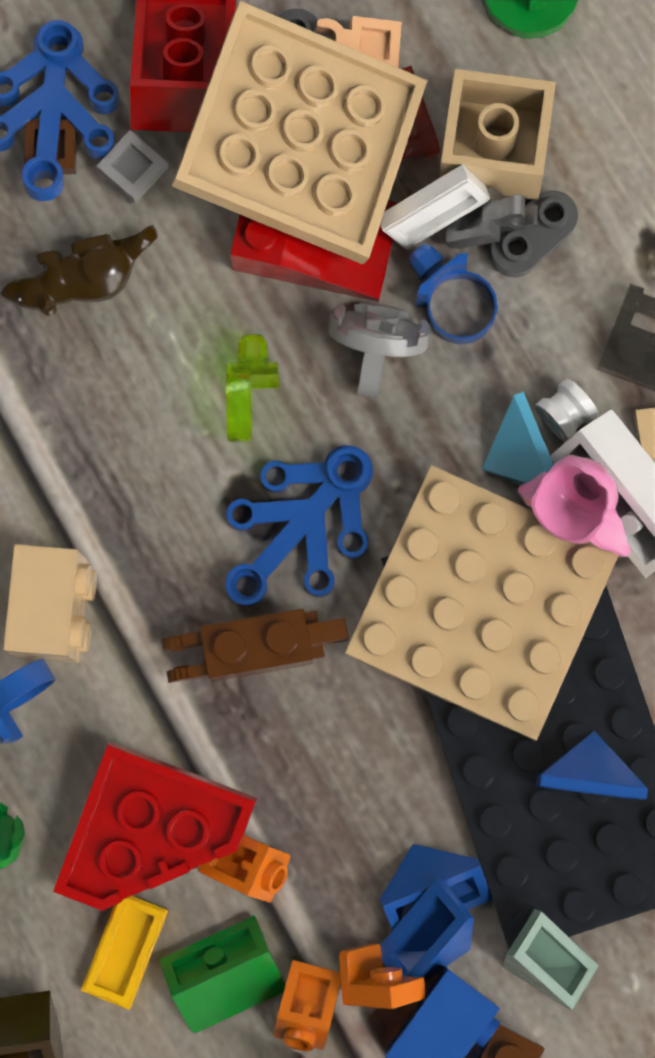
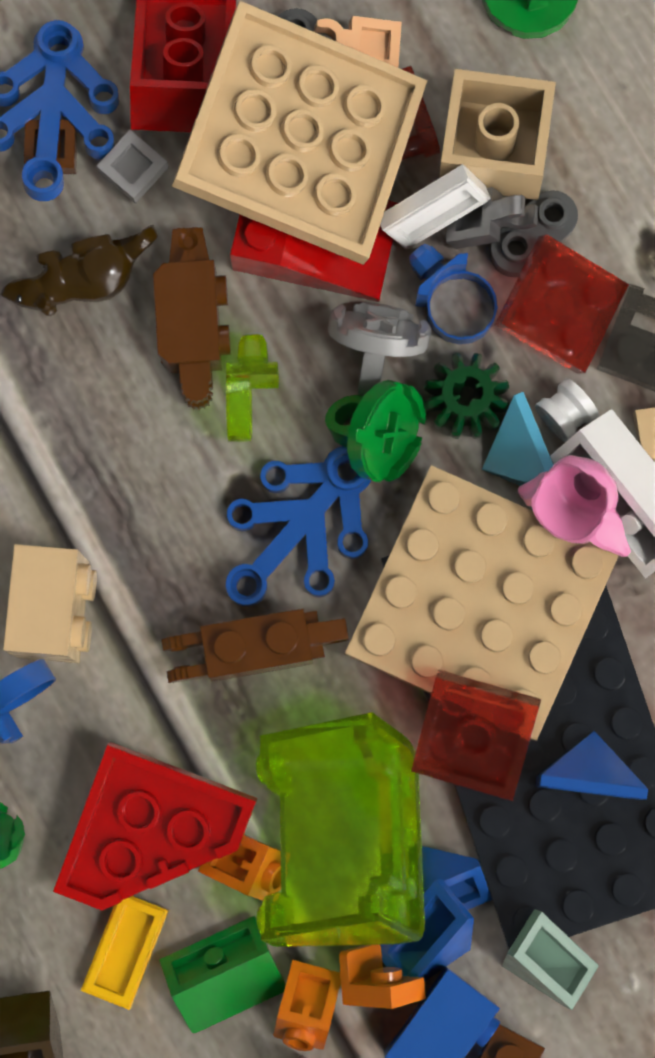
none -> reddish brown hinge [153,227,231,411]
none -> clear neon green windscreen [256,712,425,947]
none -> green tile [325,379,426,483]
none -> clear red plate [411,670,541,801]
none -> dark green gear [424,353,509,439]
none -> clear red plate [494,234,629,374]

